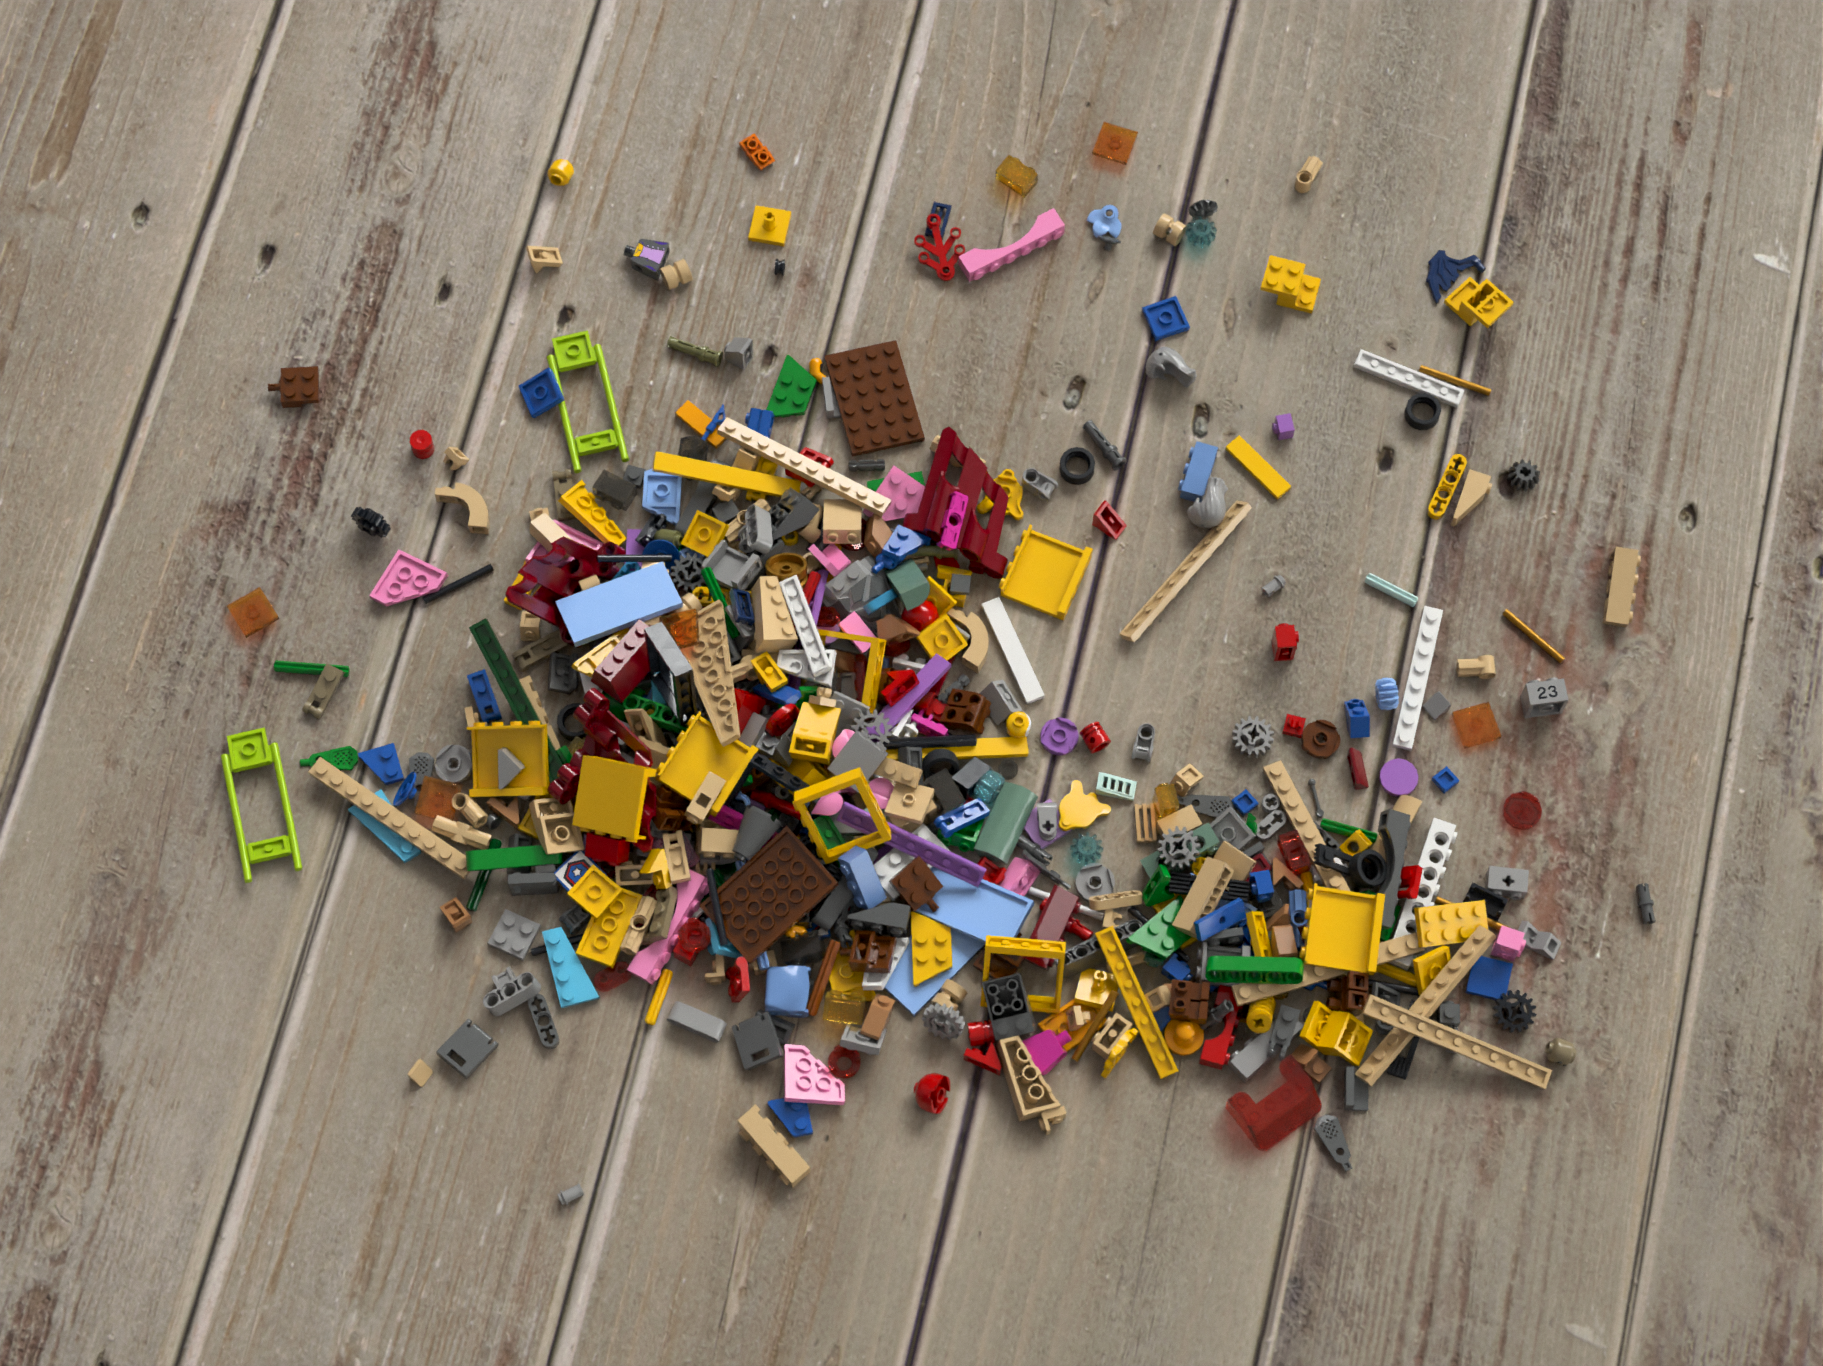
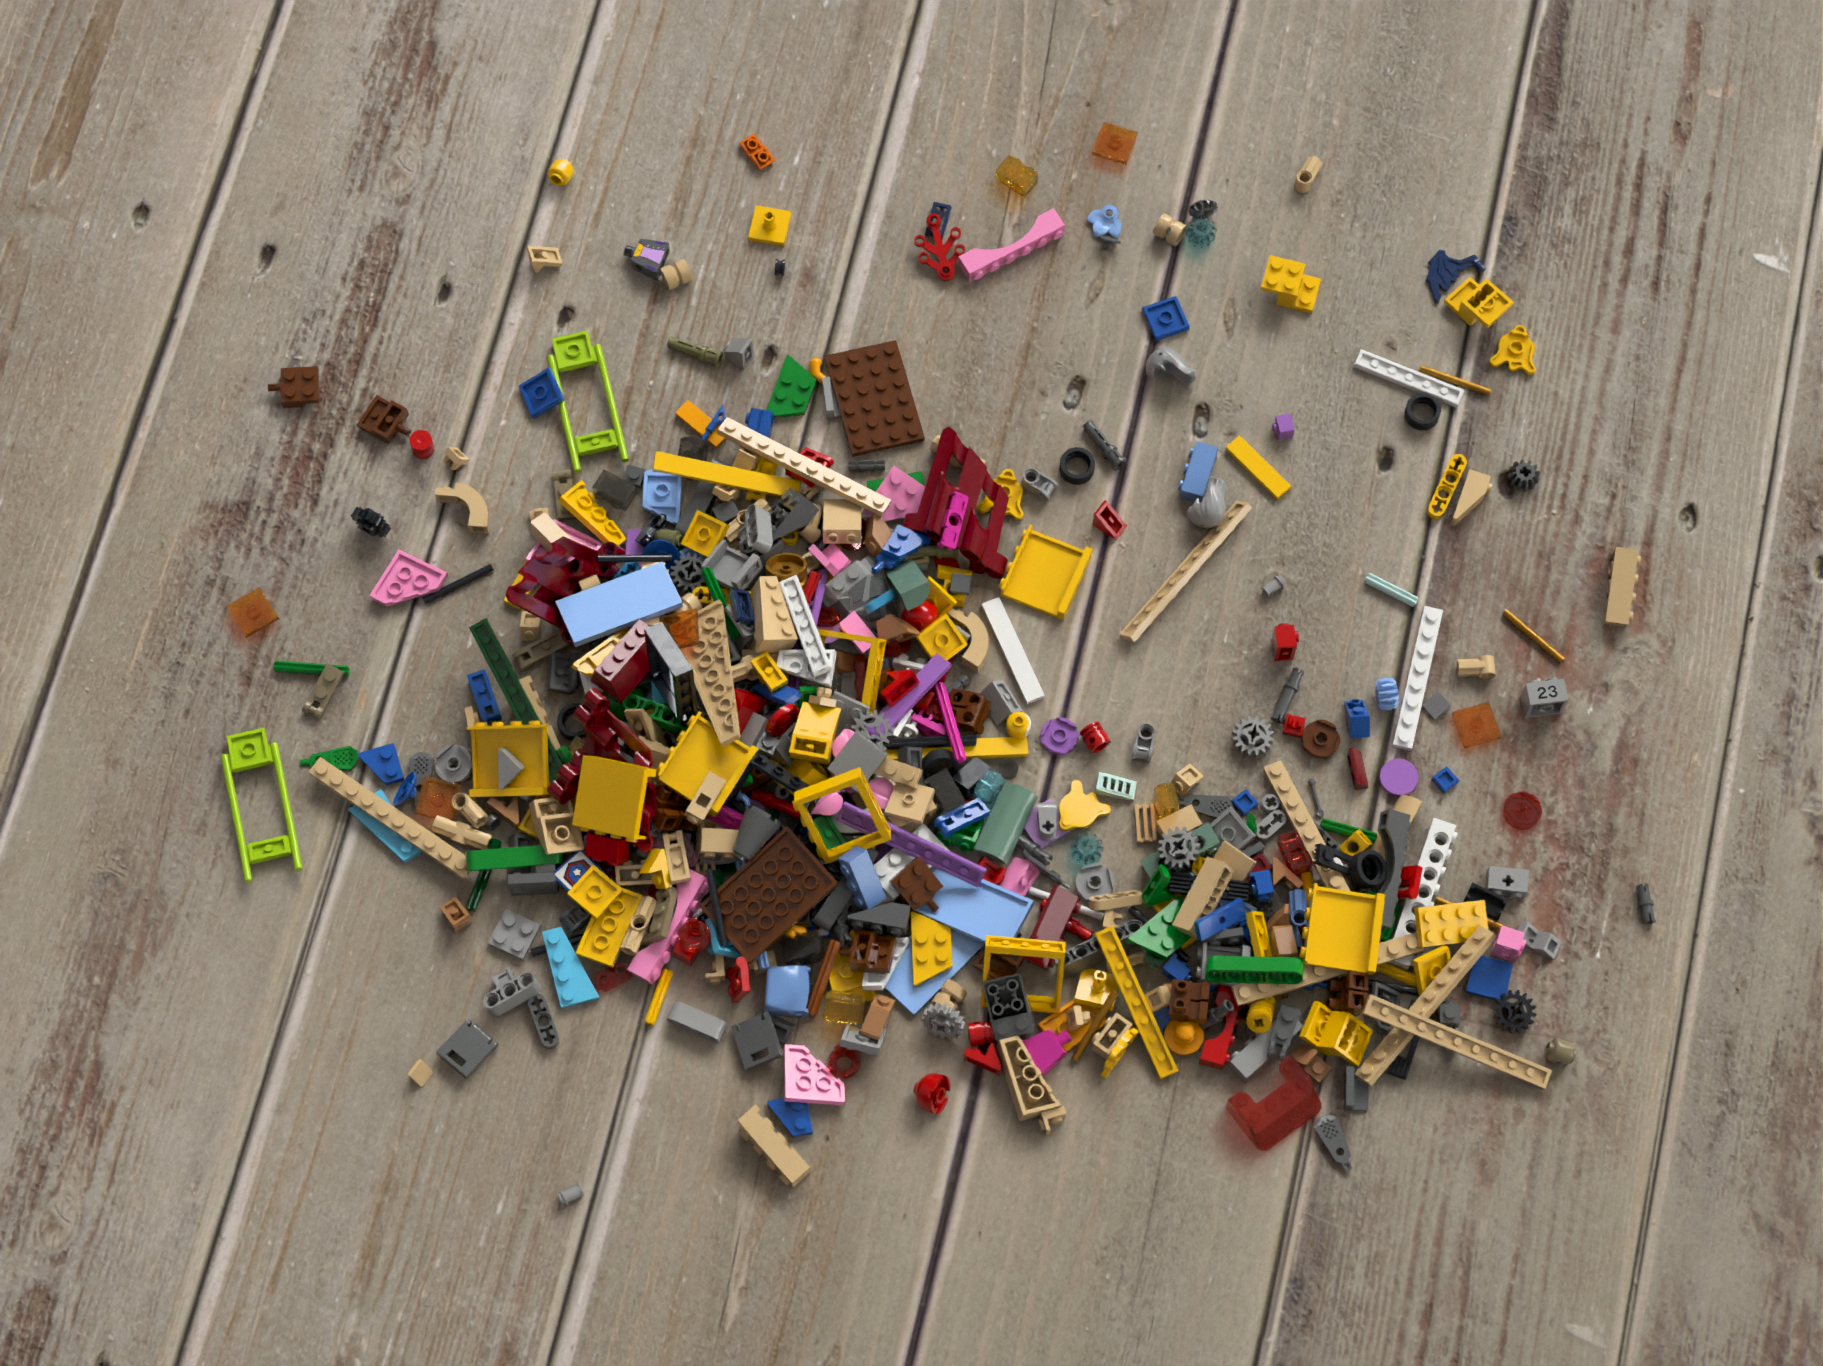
none -> reddish brown plate [356,395,412,444]
none -> dark pink axle [934,682,966,763]
none -> dark grey pin [1271,668,1304,724]
none -> yellow tile [1489,325,1536,375]

